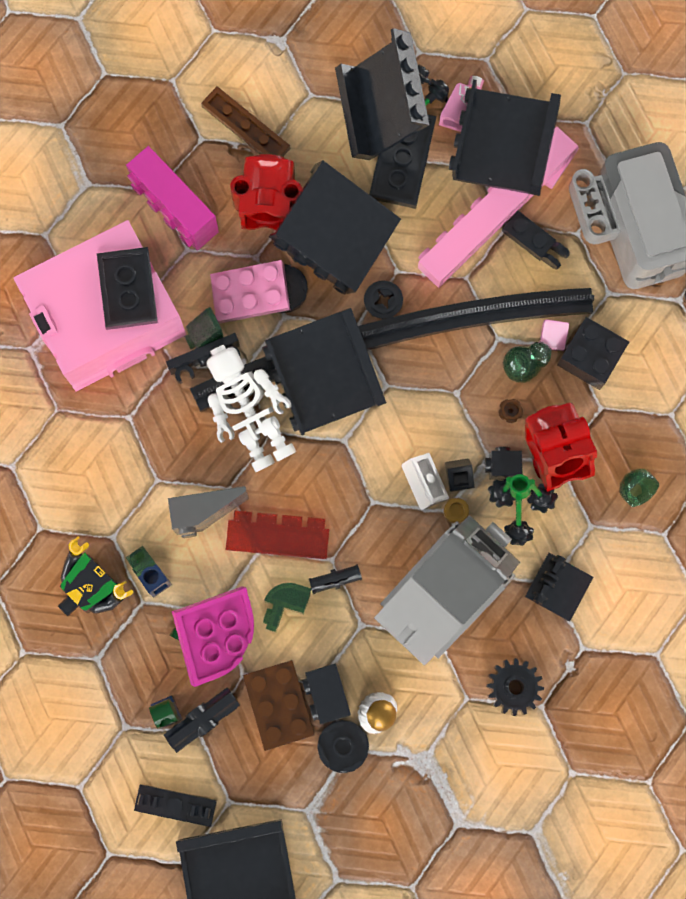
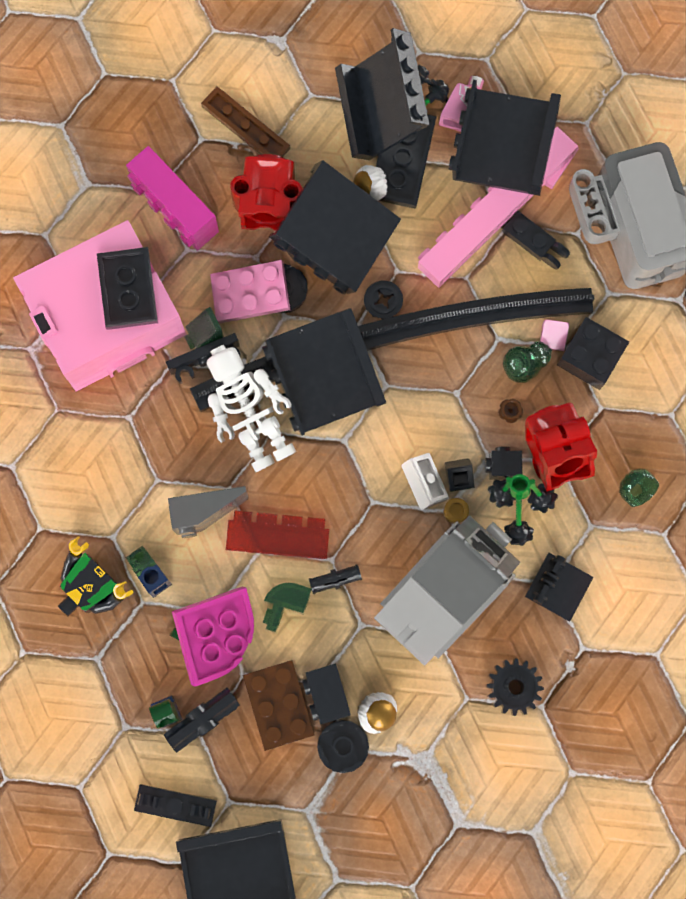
none -> white hair [353,165,388,201]

